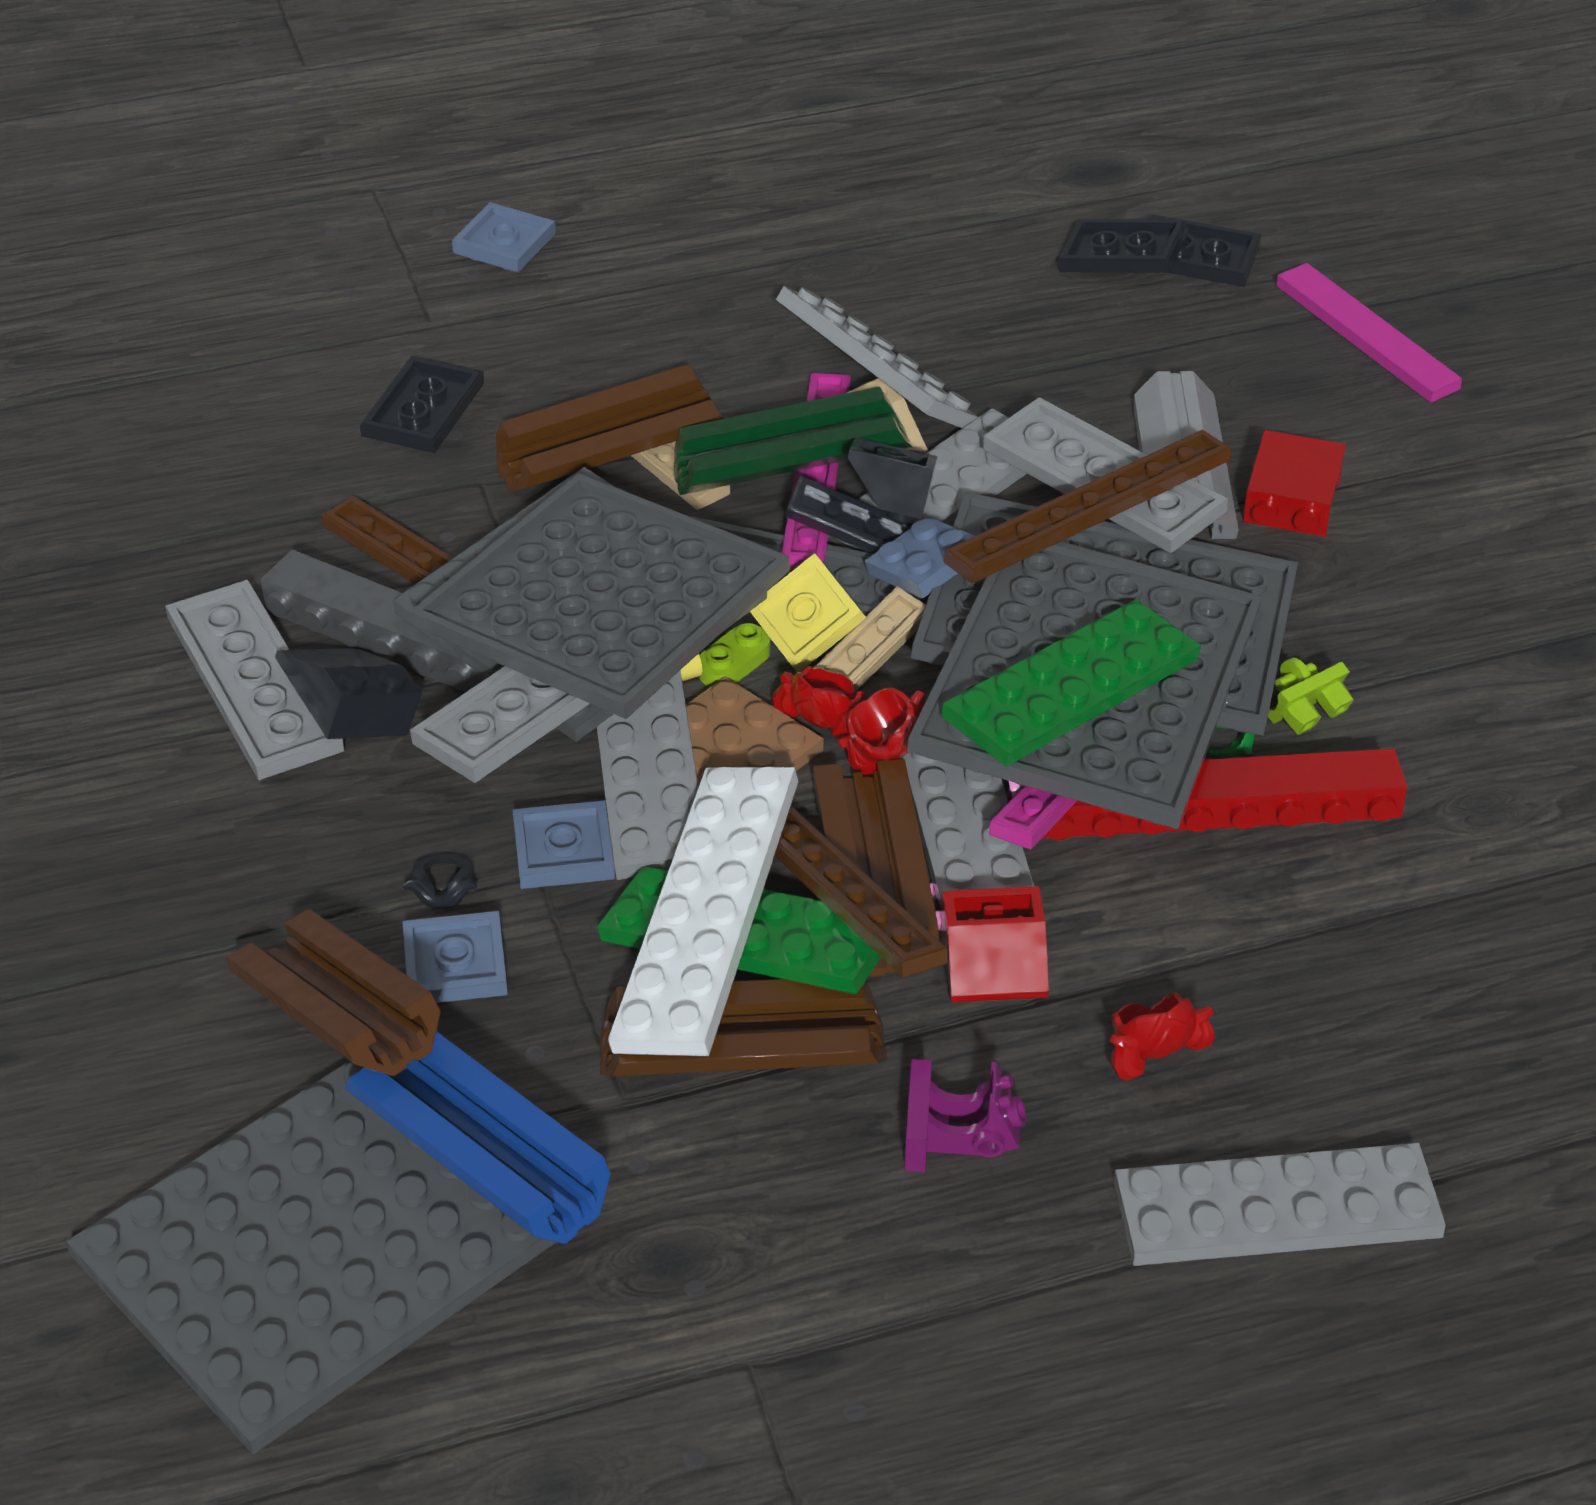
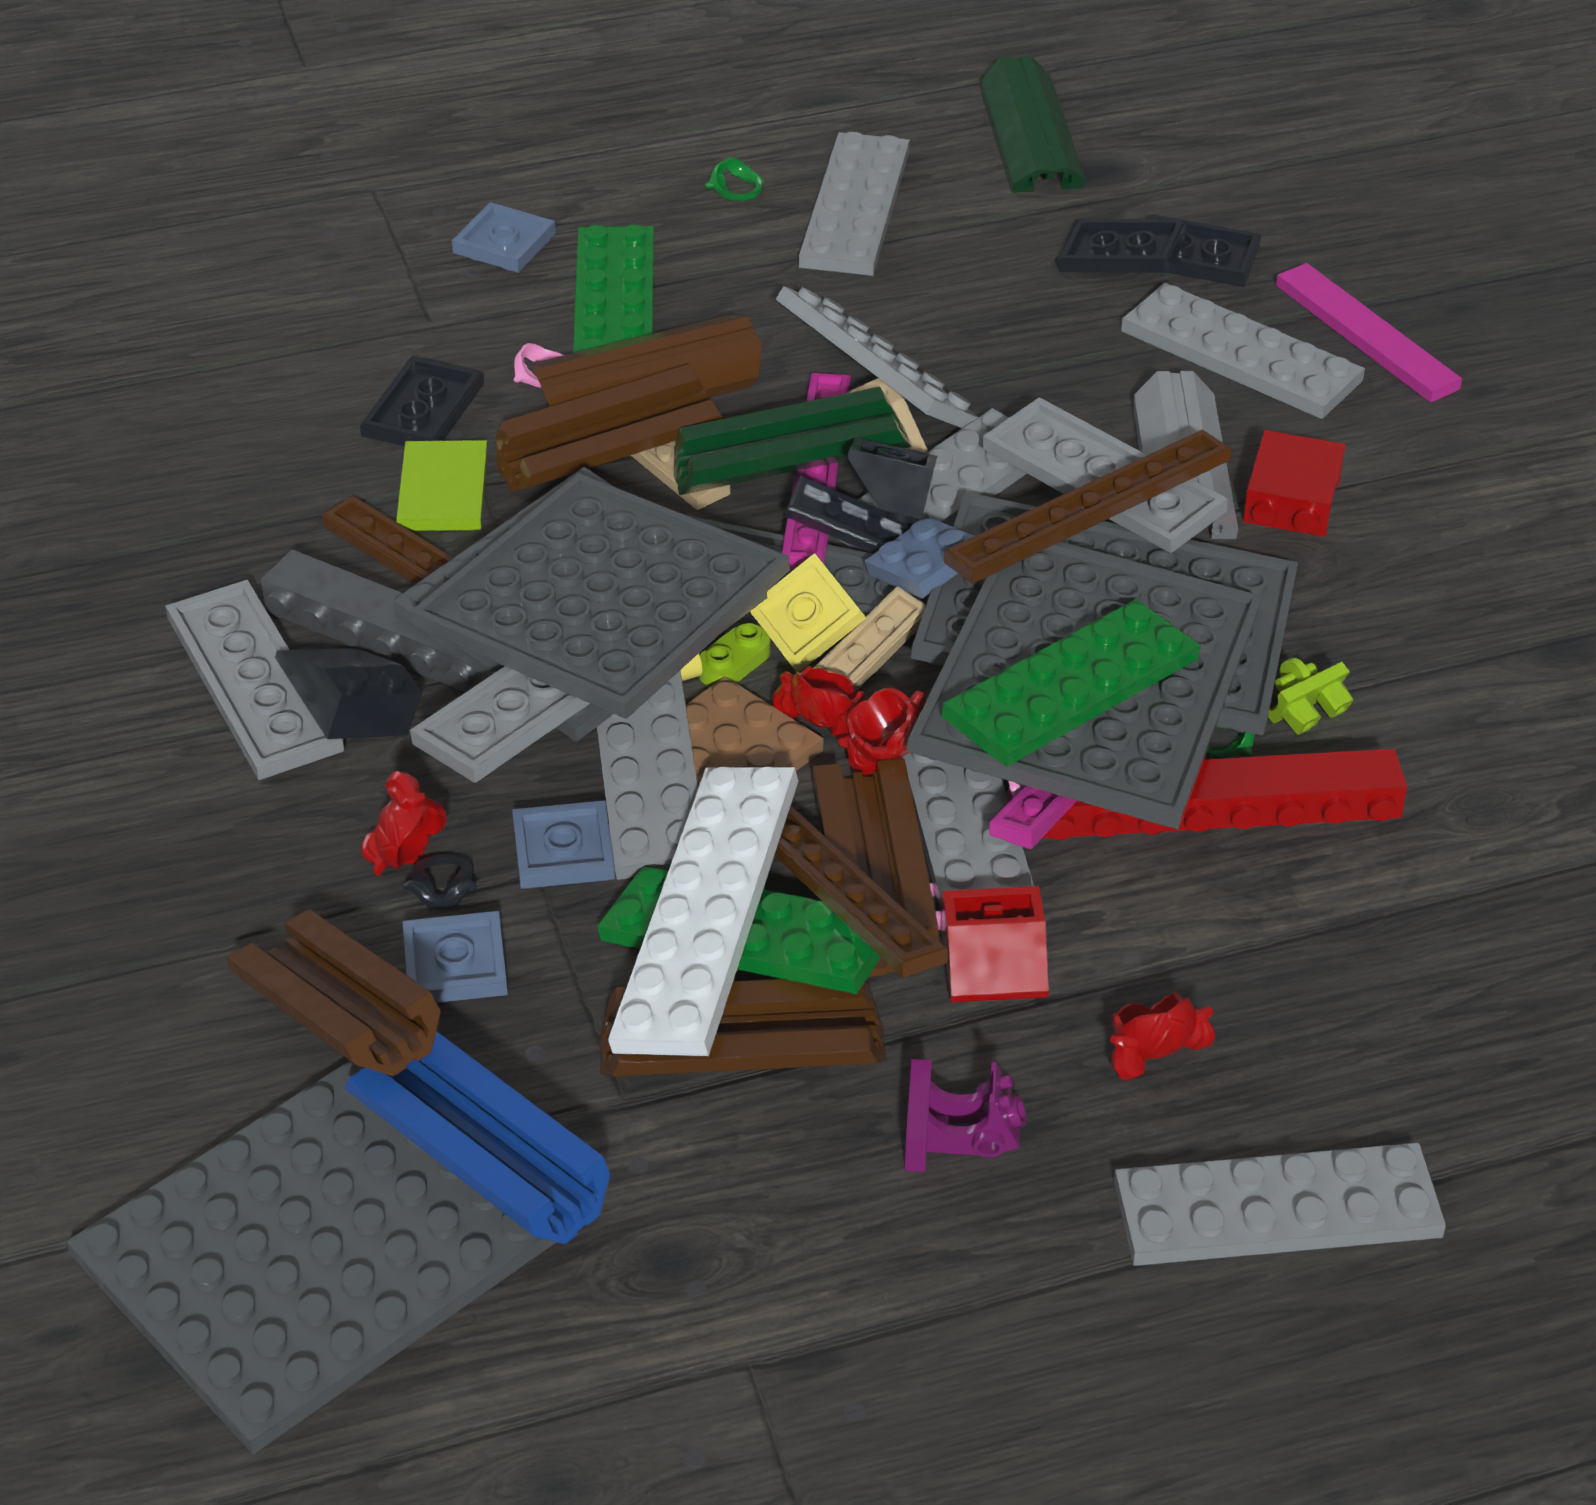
none -> red hair [360,771,447,876]
none -> lime tile [396,440,488,531]
none -> bright pink piece [513,343,565,388]
none -> reddish brown piece [534,315,762,407]
none -> green plate [573,224,654,353]
none -> green piece [705,157,764,201]
none -> light grey plate [799,132,910,276]
none -> dark green piece [981,55,1086,193]
none -> light grey plate [1121,283,1365,419]

